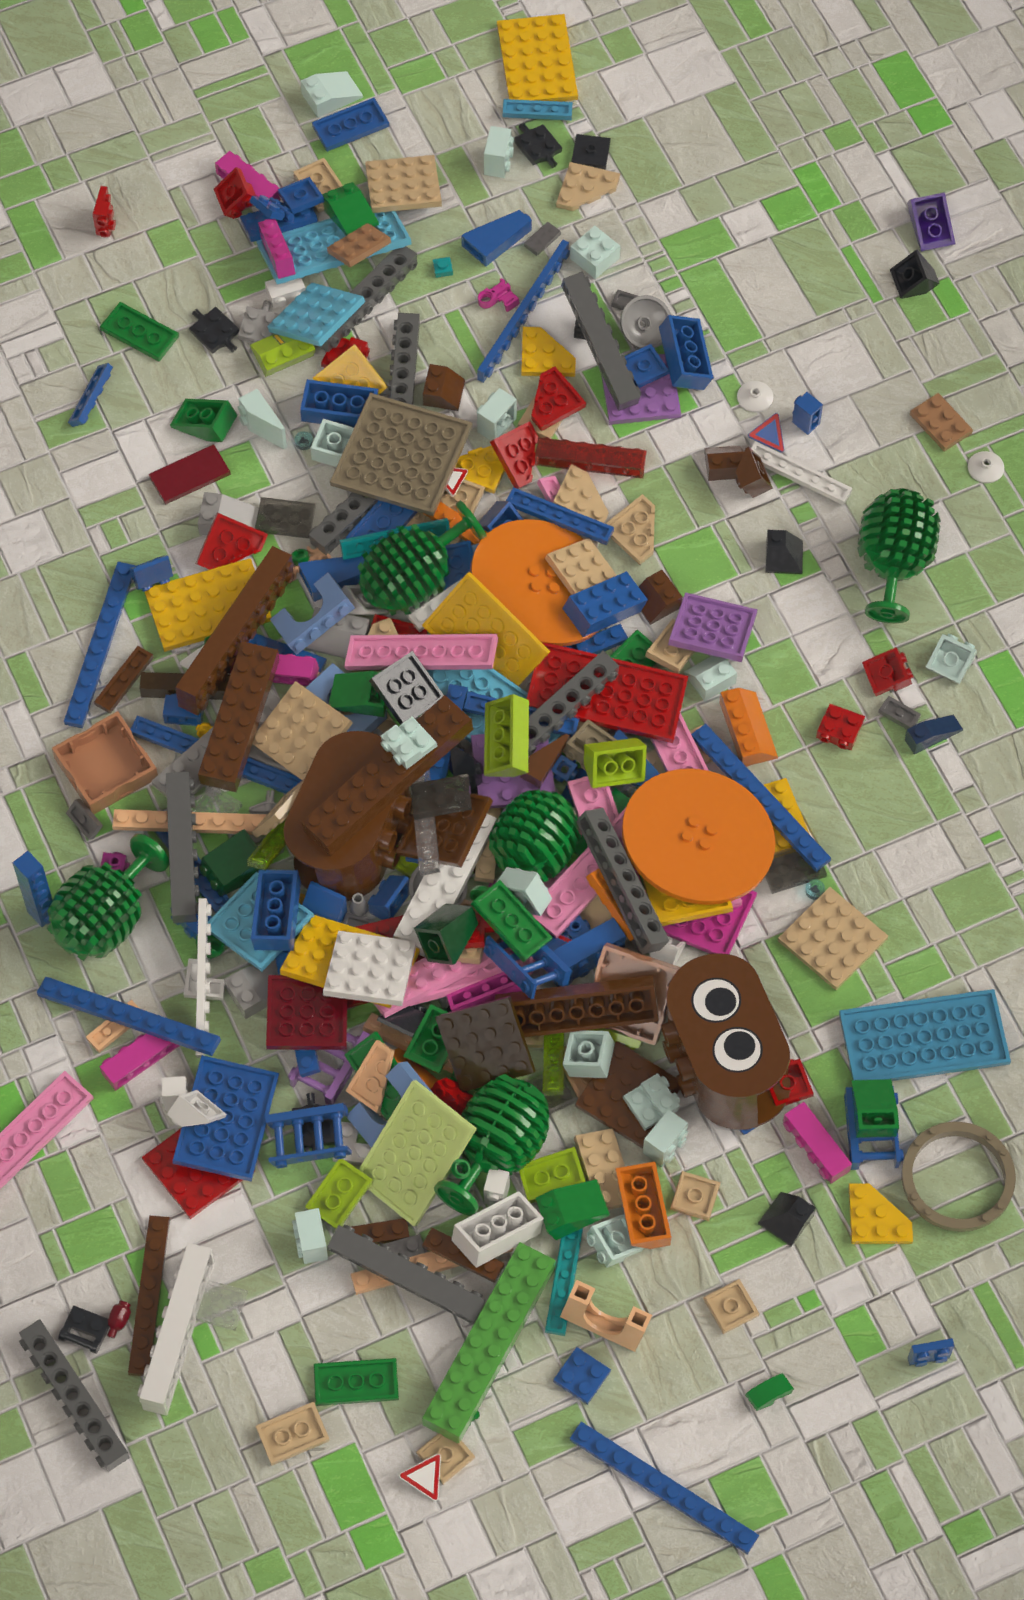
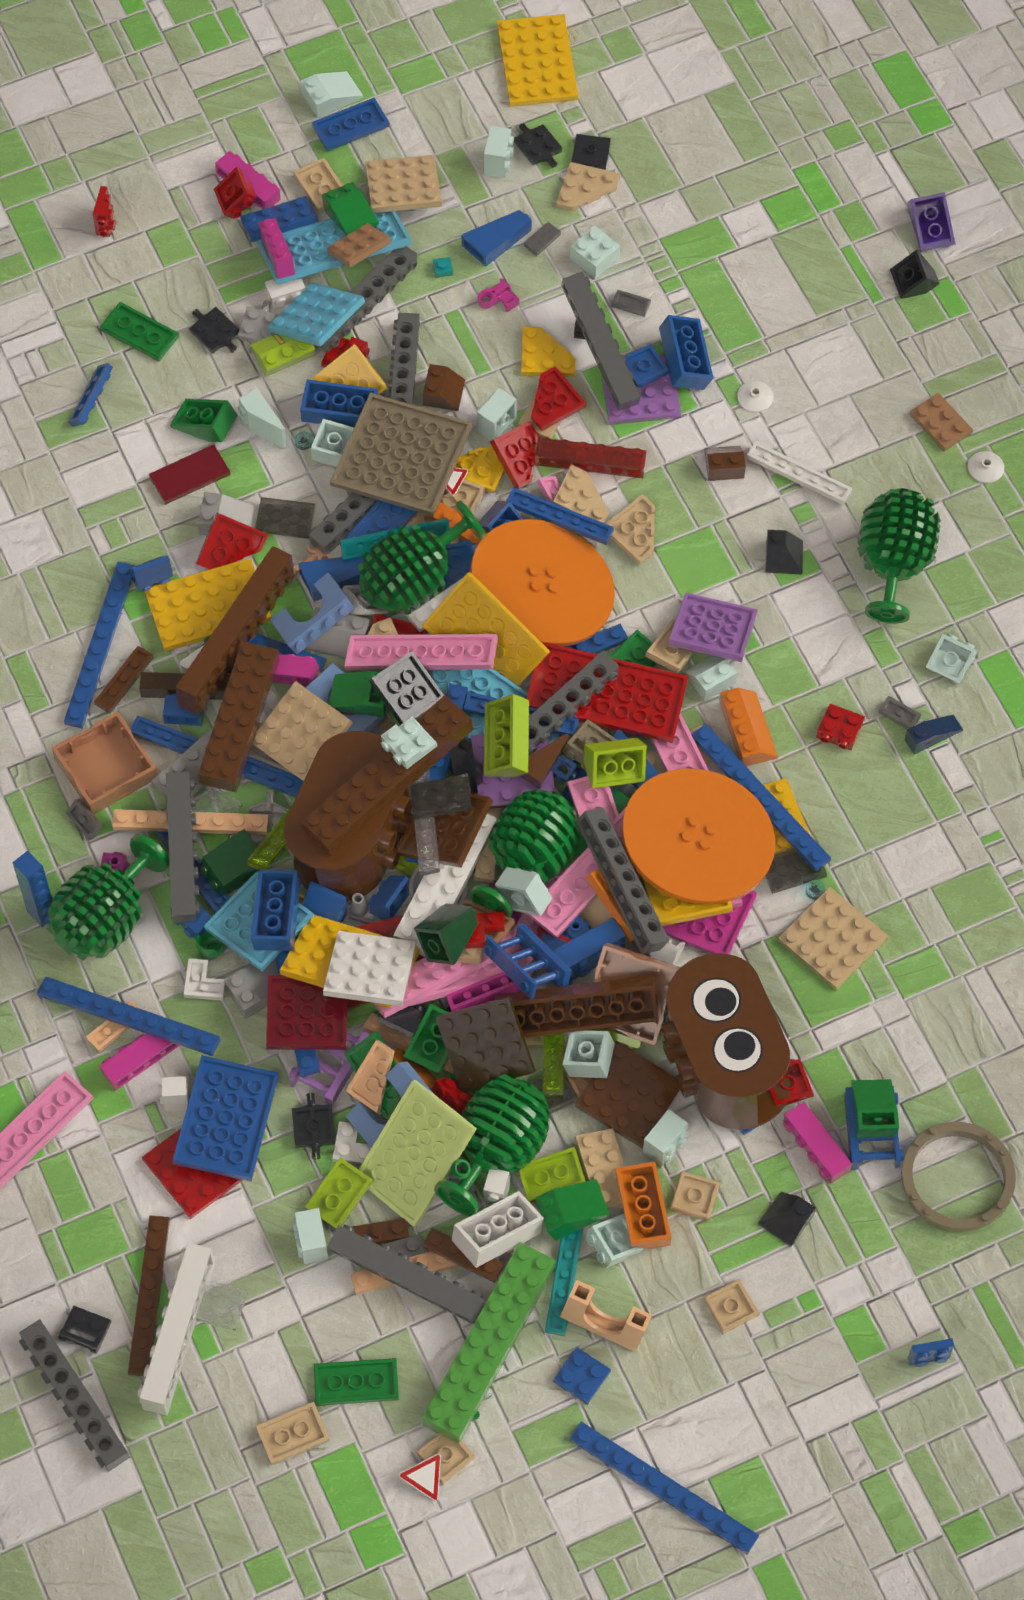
dark red plant [107,1300,131,1339] -> none
white slope [167,1090,227,1127] -> none
white plate [195,898,212,1058] -> none
yellow plate [196,722,213,738] -> none
blue plate [249,195,294,220] -> none
tan plate [252,779,304,838] -> none
blue fence [265,1103,352,1168] -> none
blue plate [278,177,324,215] -> none
green tile [291,549,310,566] -> none
green tile [471,880,553,963] -> none
blue plate [477,240,570,383] -> none
dark azure plate [503,99,573,120] -> none
tan plate [545,538,617,595] -> none
blue brick [562,571,648,637] -> none
light grey dish [620,295,671,349] -> none
light aqua plate [623,1073,680,1130] -> none
reddish brown slope [639,570,683,625] -> none
reddish brown slope [736,447,773,498] -> none
green slope [745,1373,794,1411] -> none
piece [748,413,784,452] -> none
blue brick [792,392,823,435] -> none
dark azure plate [839,989,1011,1081] -> none
yellow plate [849,1183,913,1244] -> none
red plate [862,647,914,696] -> none

